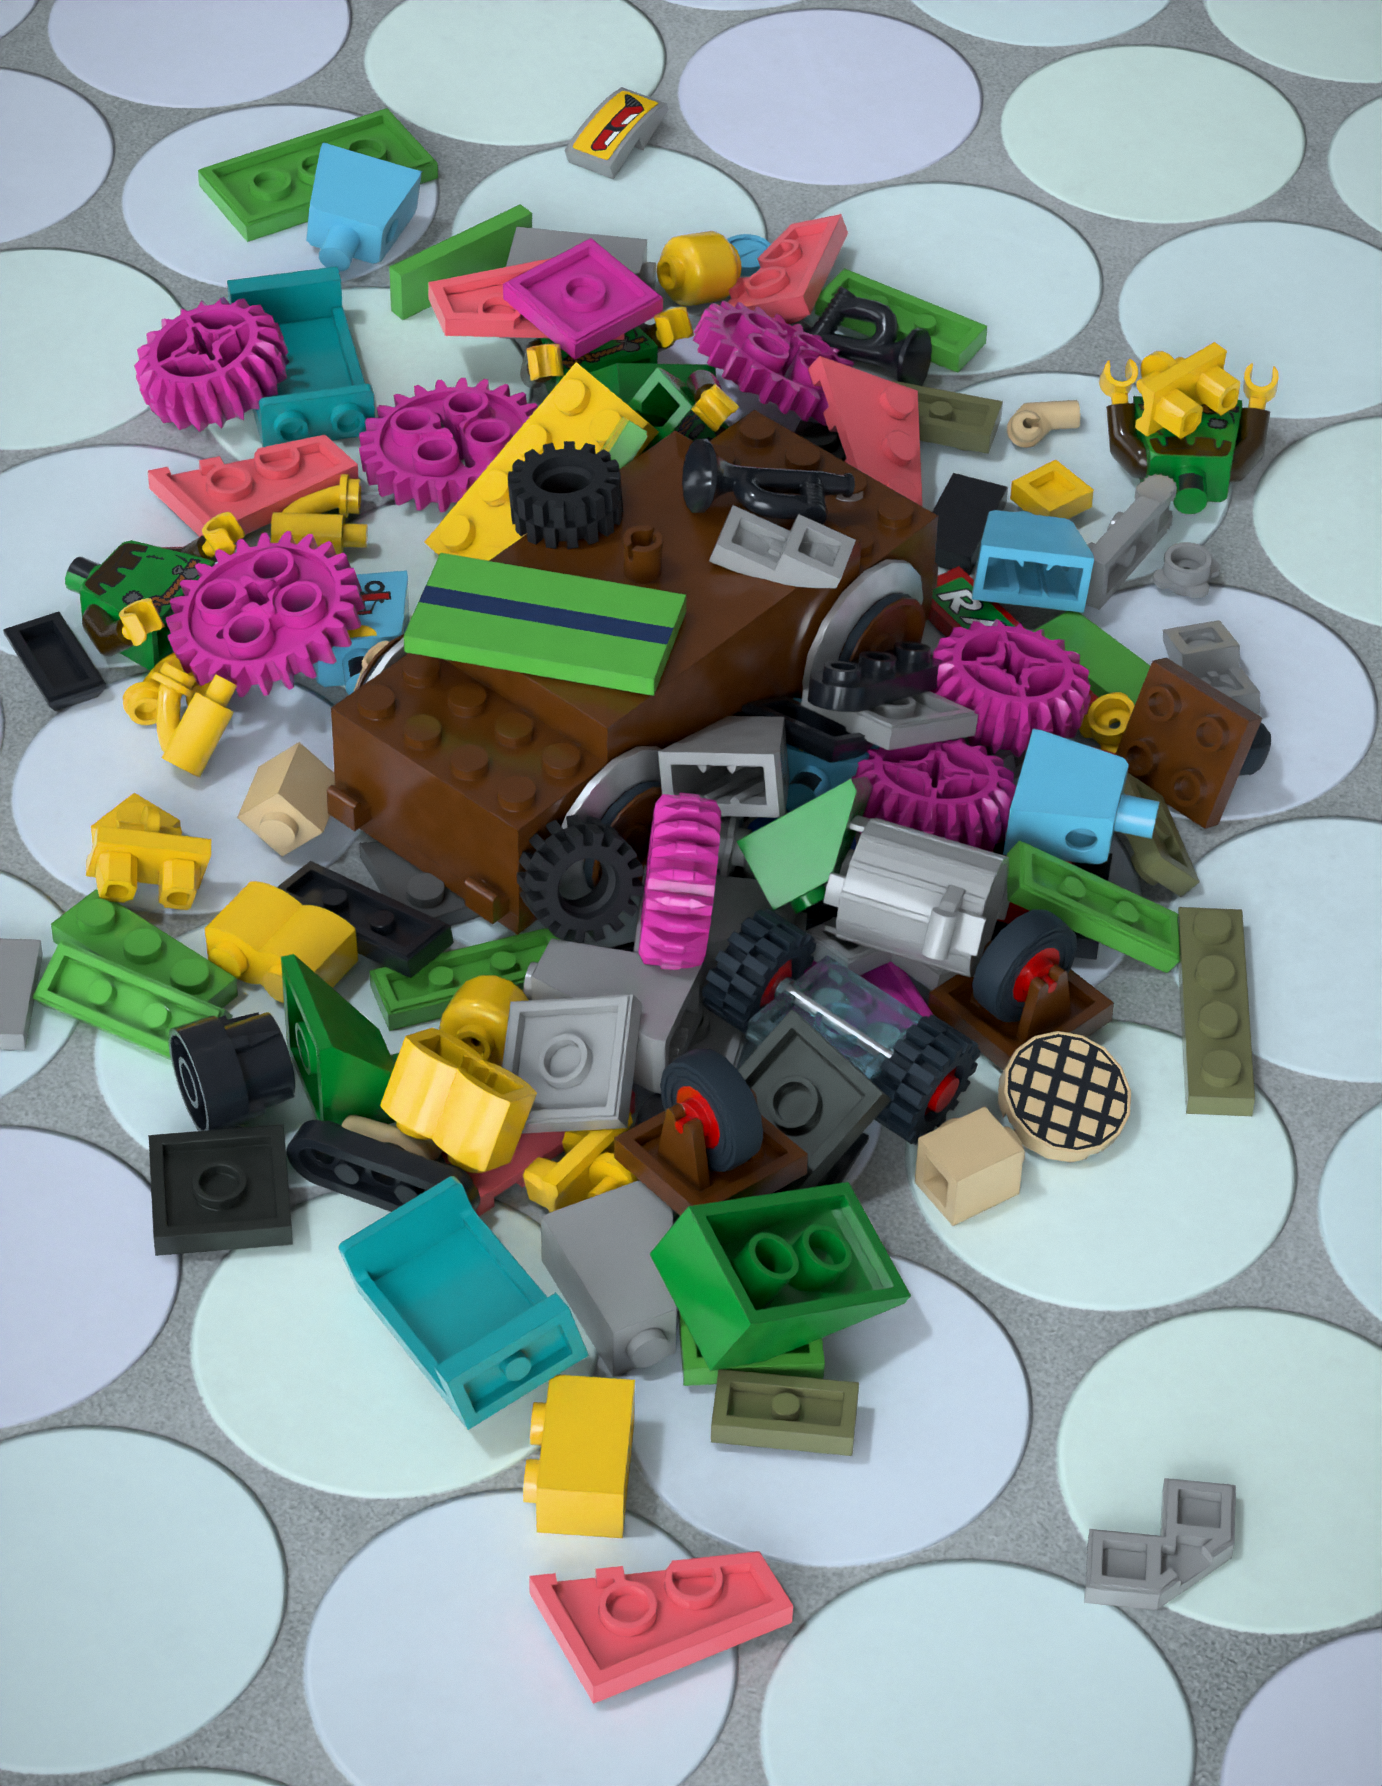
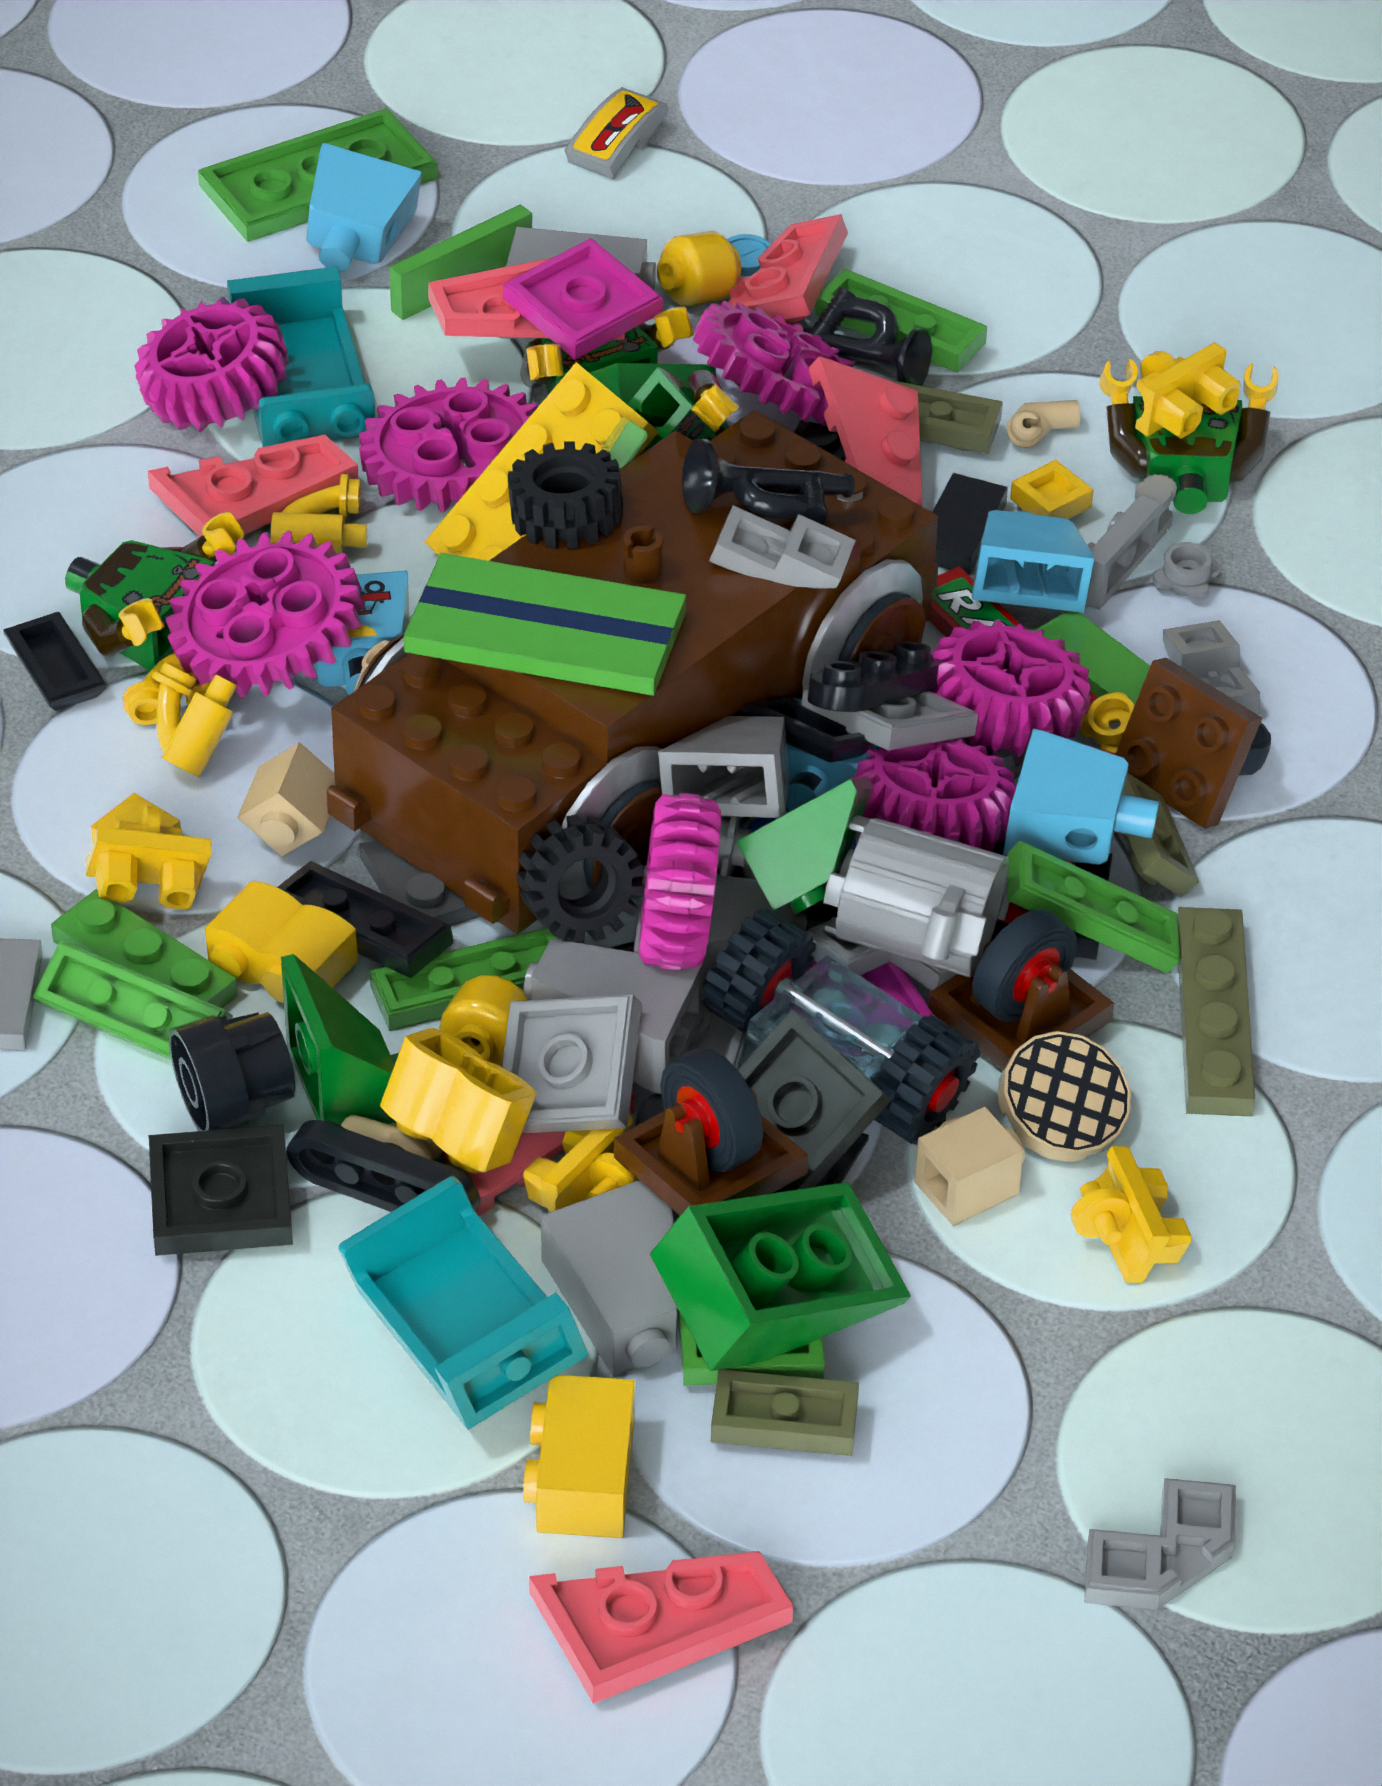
none -> yellow hips [1070,1146,1192,1283]

